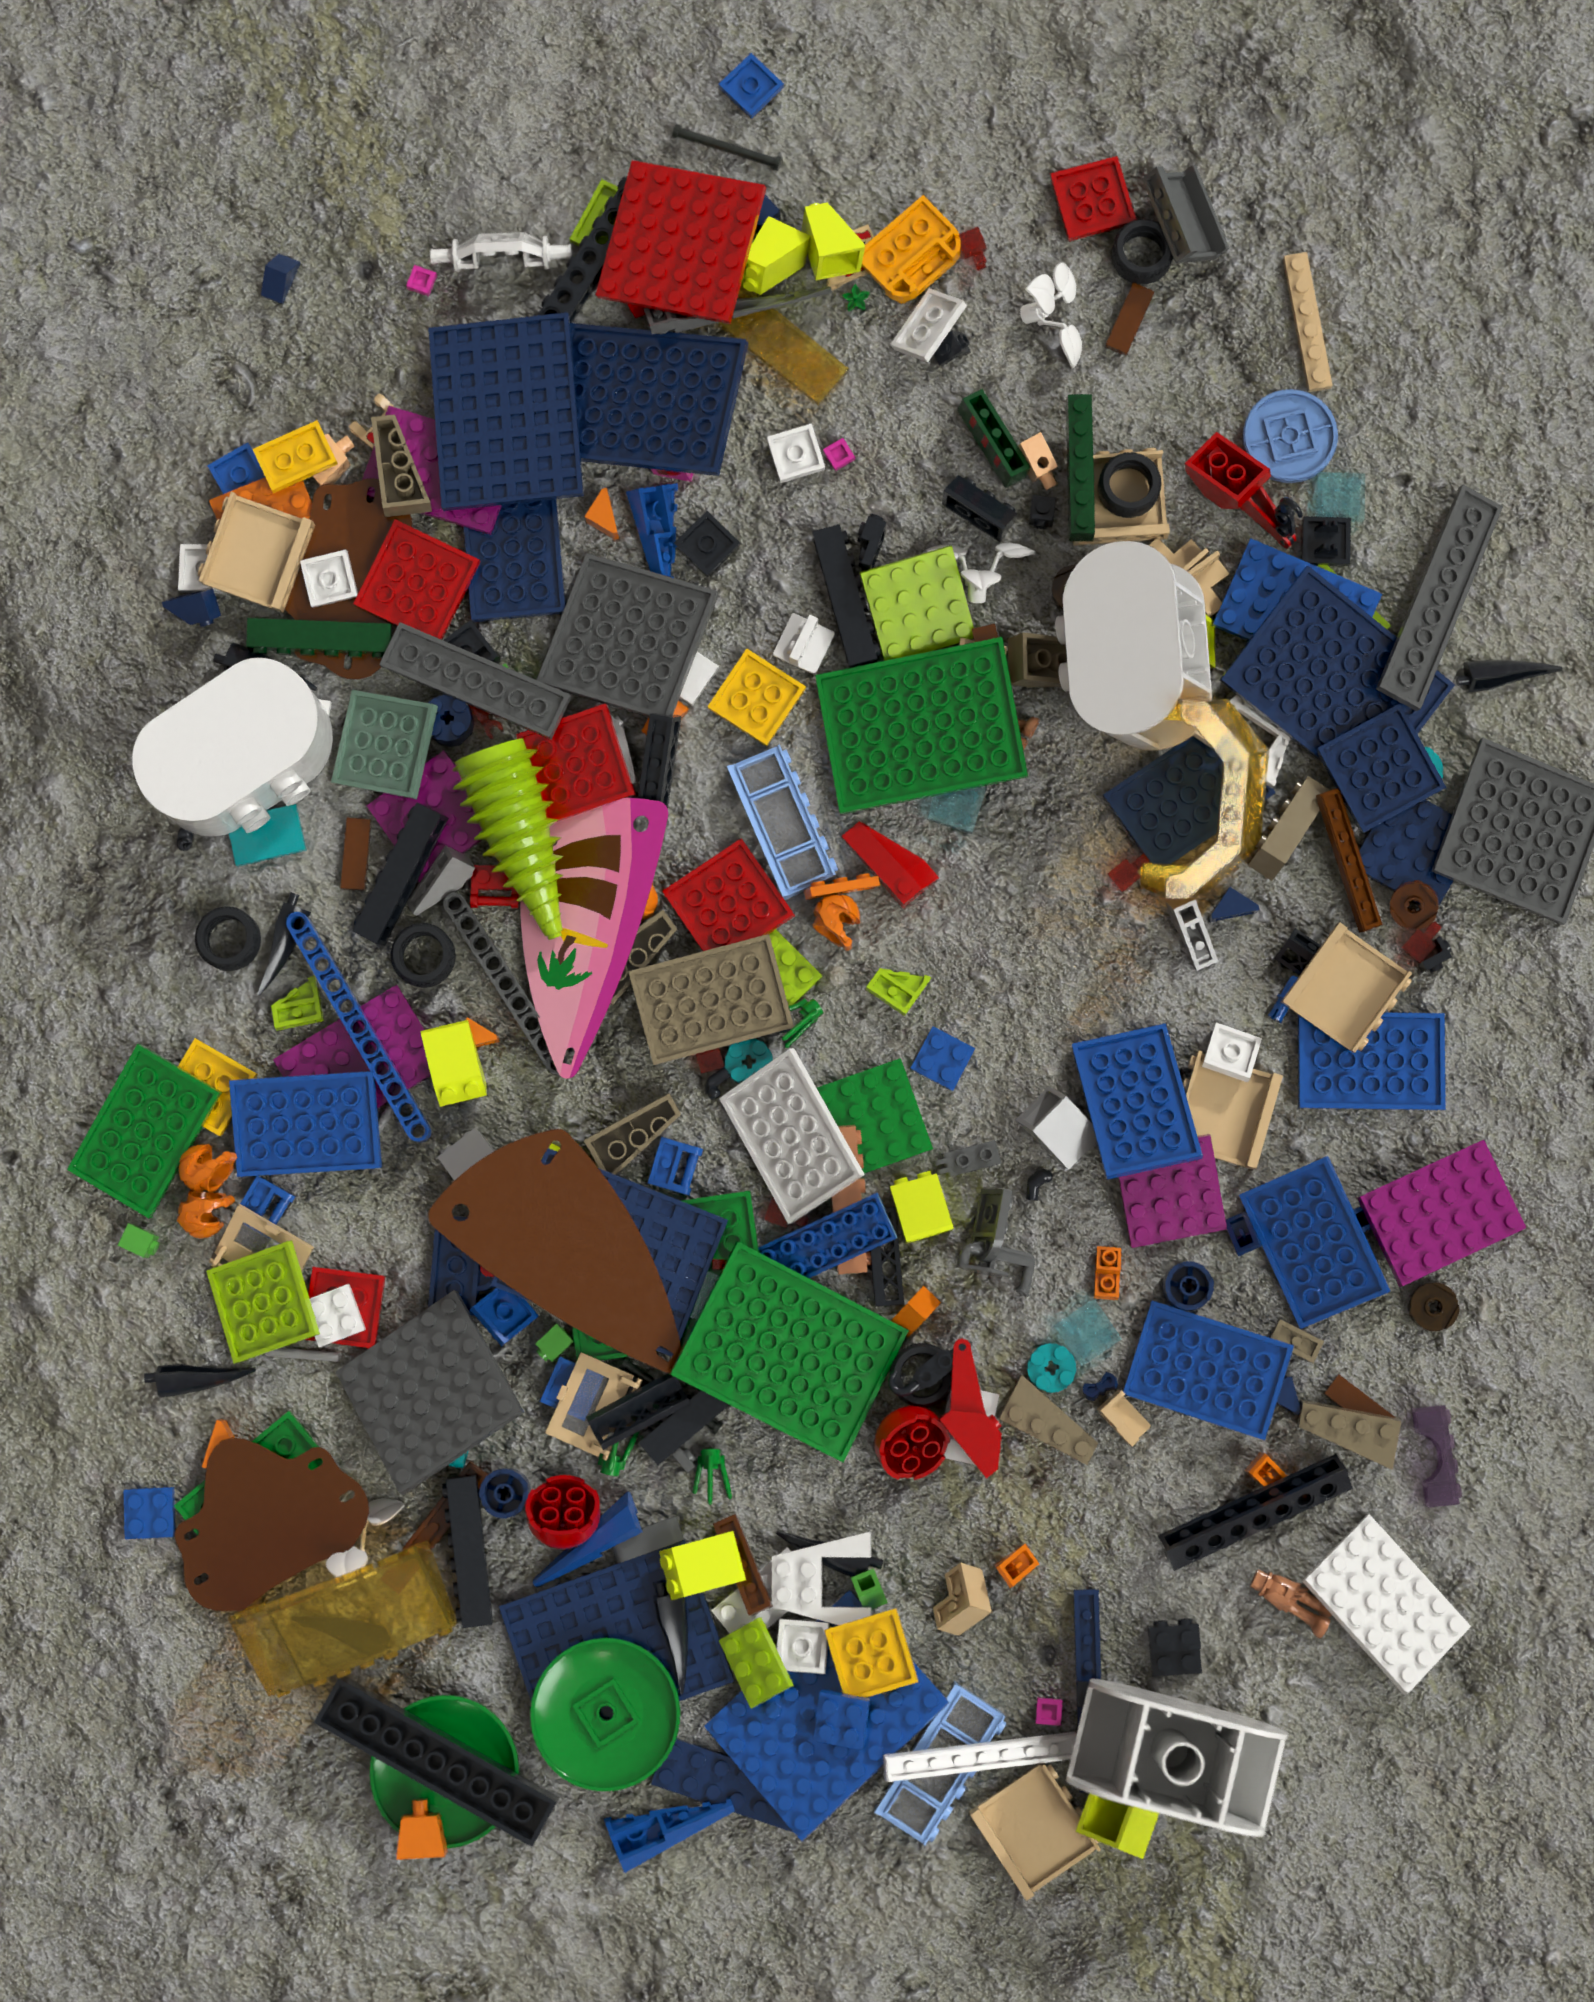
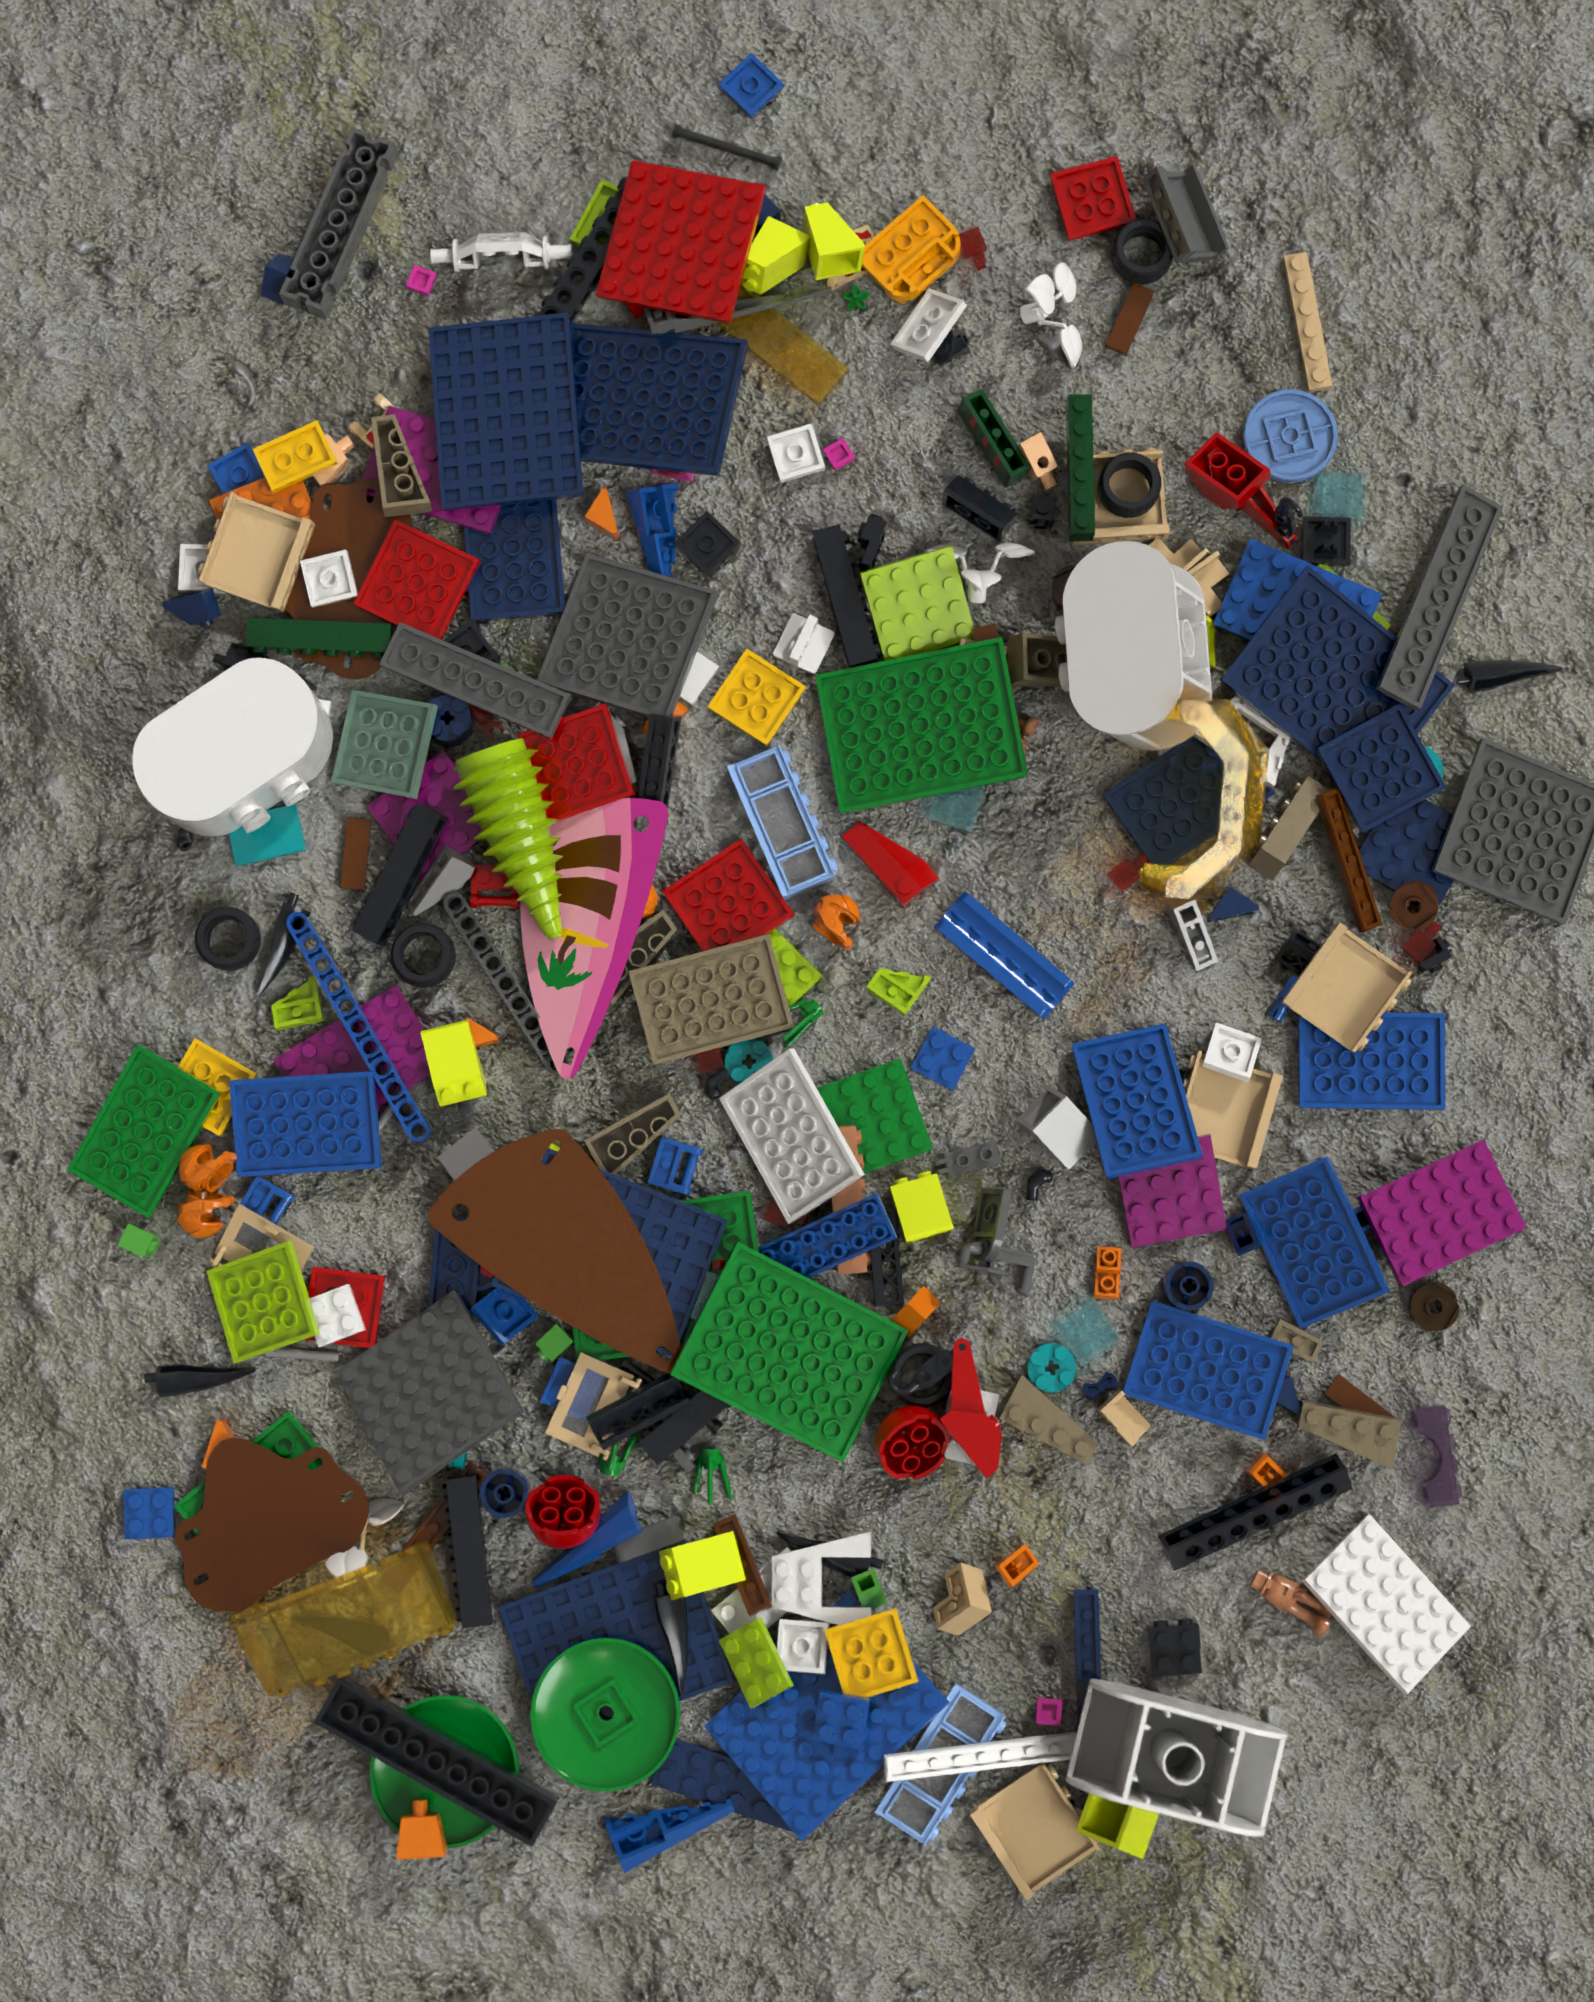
orange plate [804,873,880,900] -> none
none -> dark grey brick [279,127,399,320]
none -> blue plate [933,891,1075,1020]

